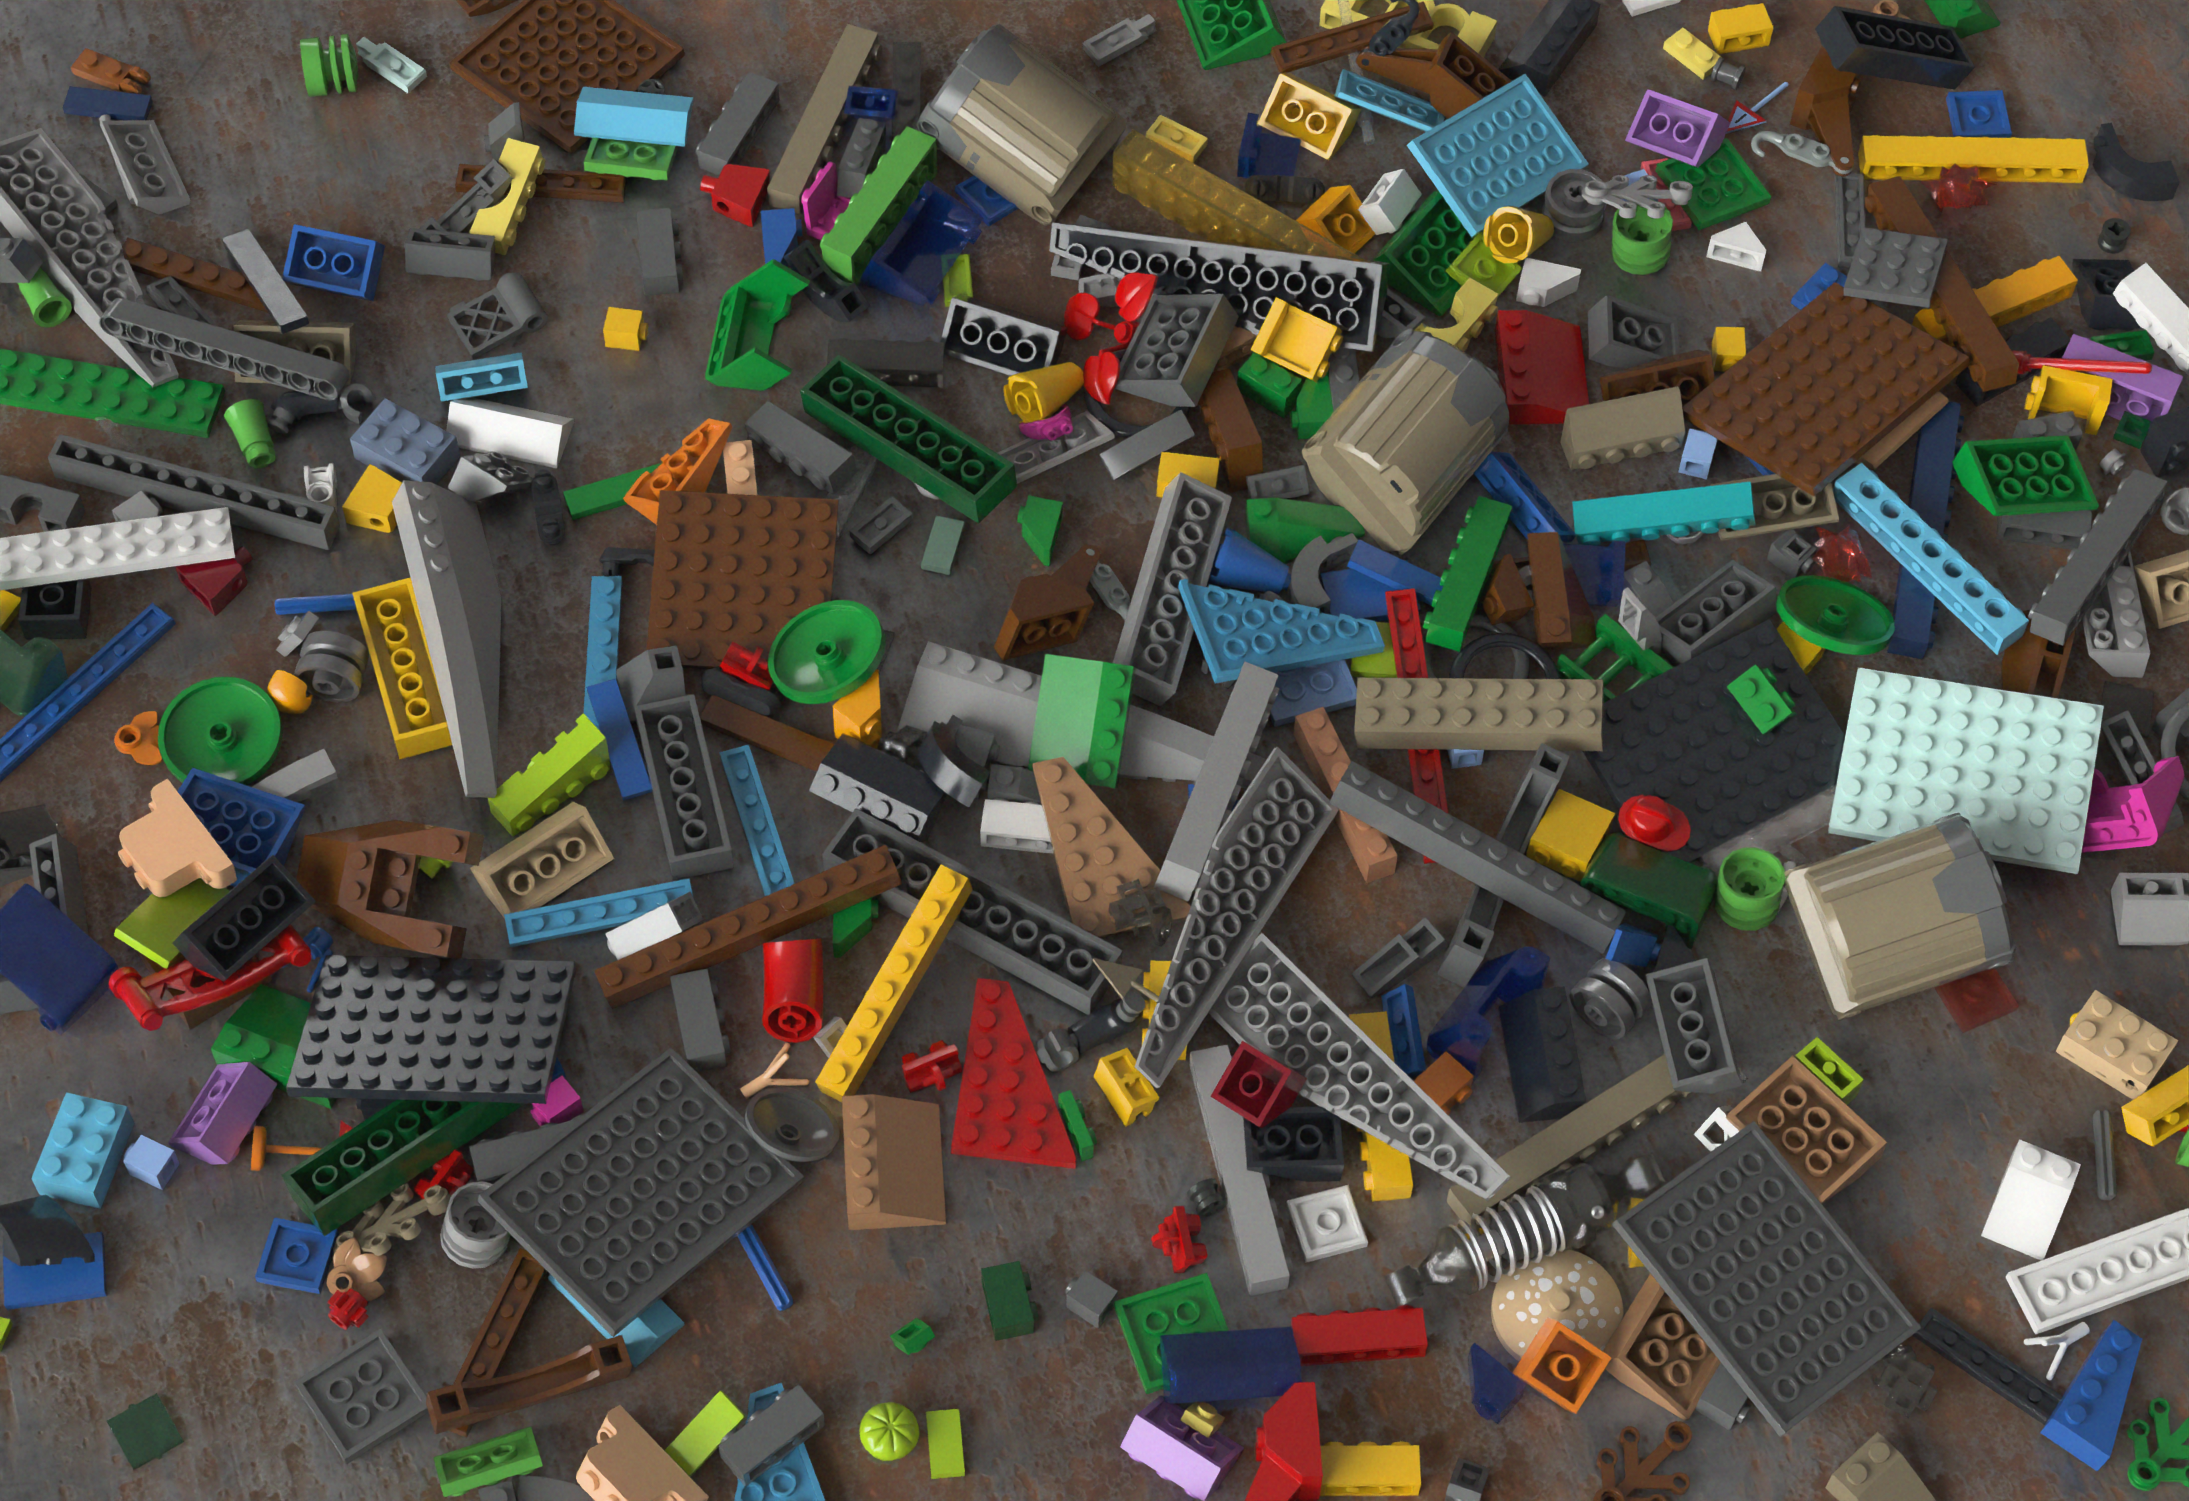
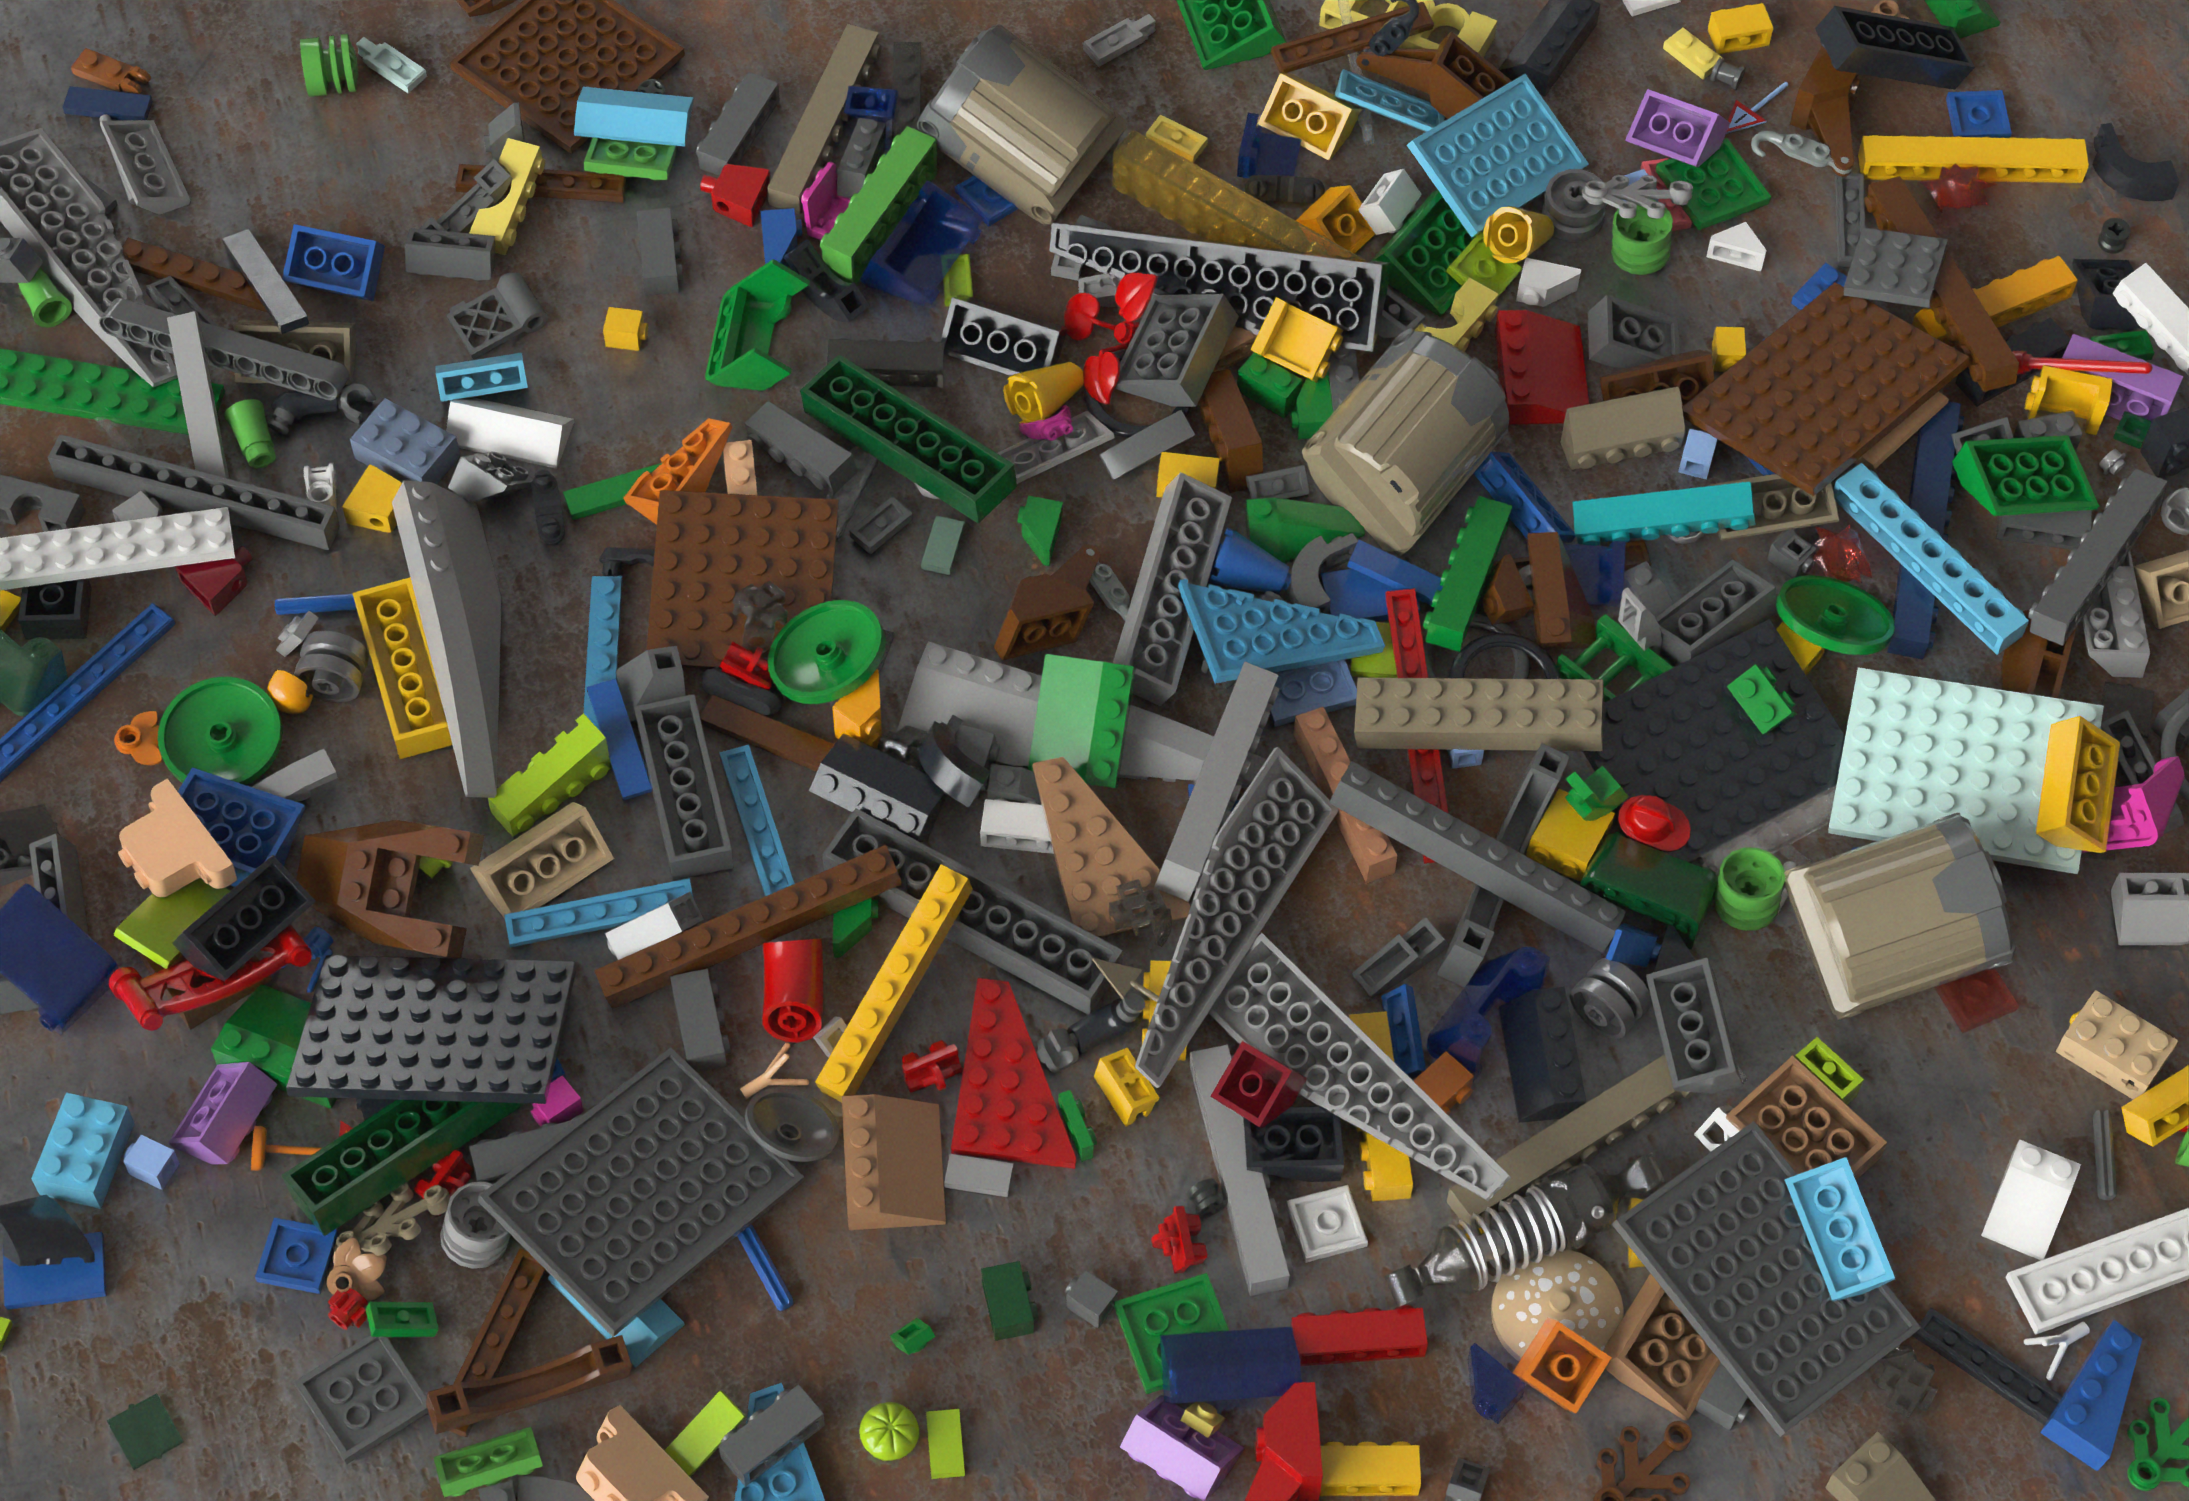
none -> light grey tile [167,311,229,479]
none -> green plate [366,1302,439,1337]
none -> clear smoke piece [732,581,788,653]
none -> light grey tile [944,1154,1013,1197]
none -> green brick [1565,765,1629,821]
none -> medium azure slope [1785,1157,1895,1301]
none -> dark grey slope [1951,417,2013,454]
none -> yellow slope [2036,716,2120,853]

